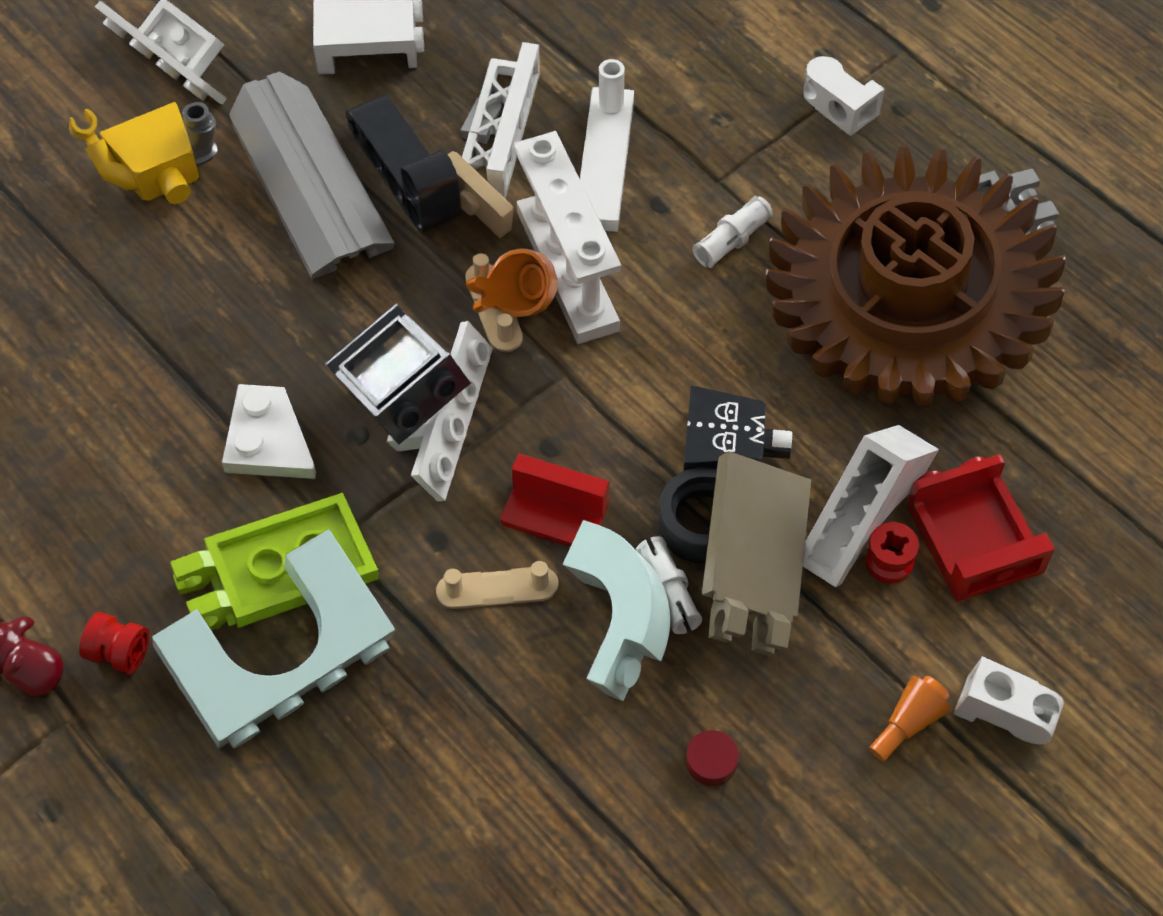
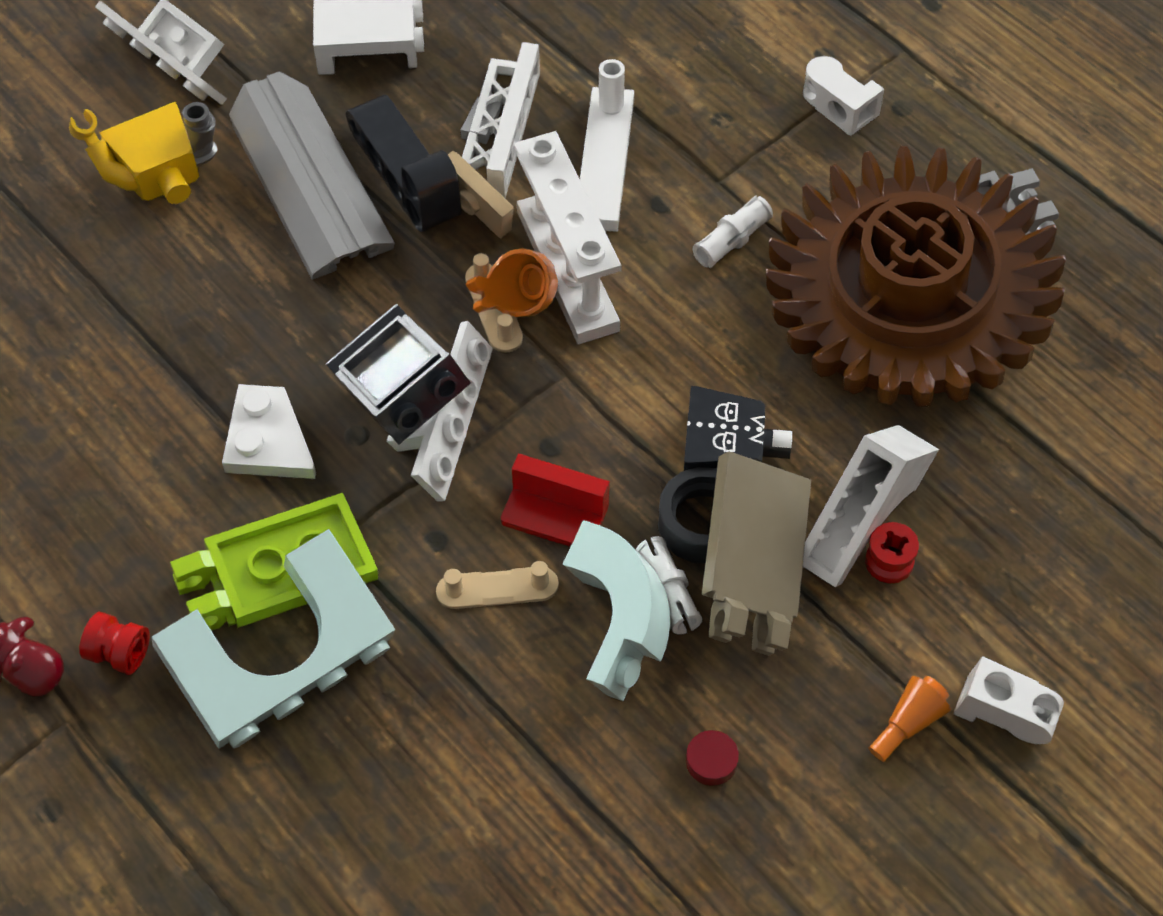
red panel [907,455,1055,602] -> none

